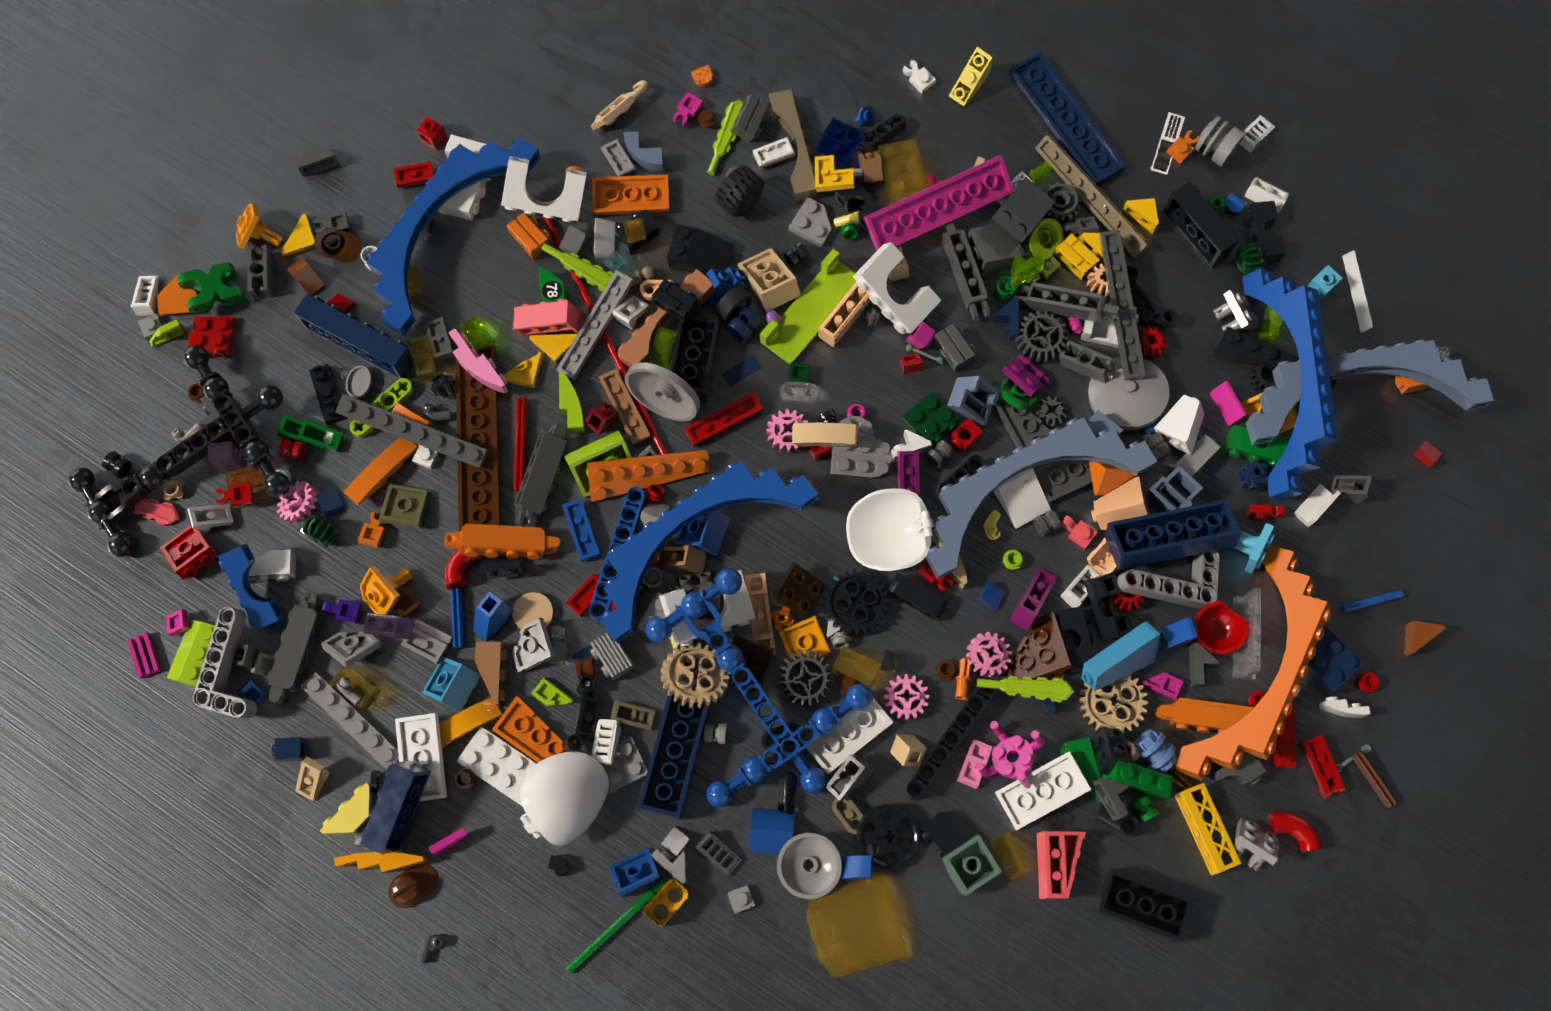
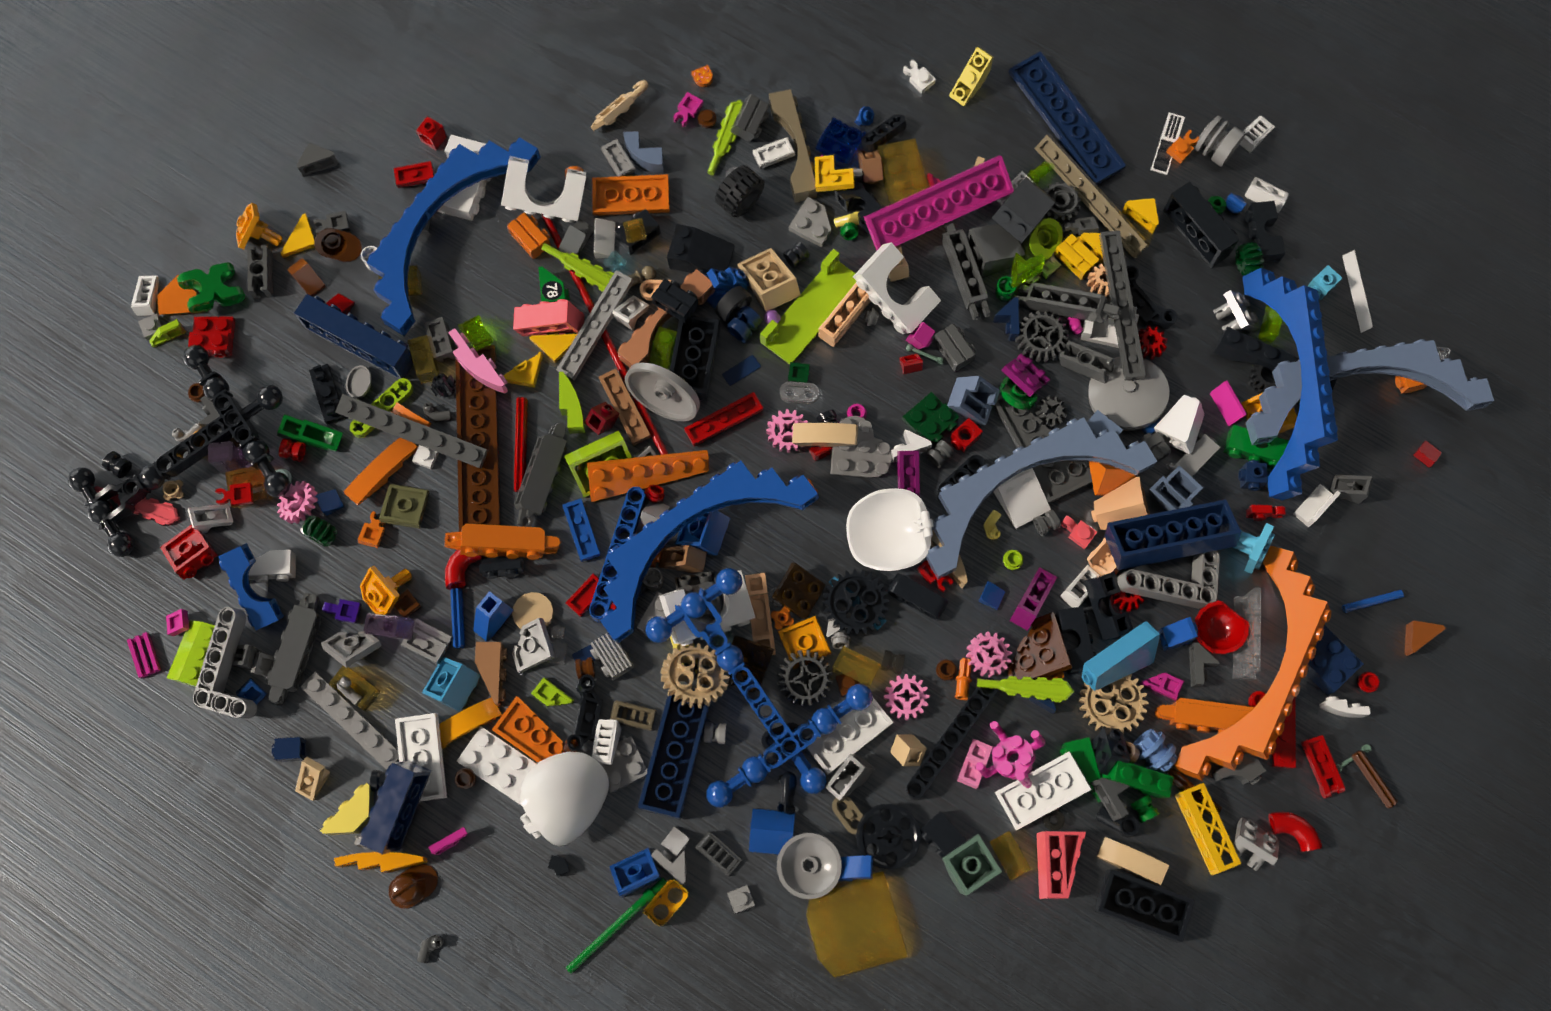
none -> tan slope [1096,837,1169,886]

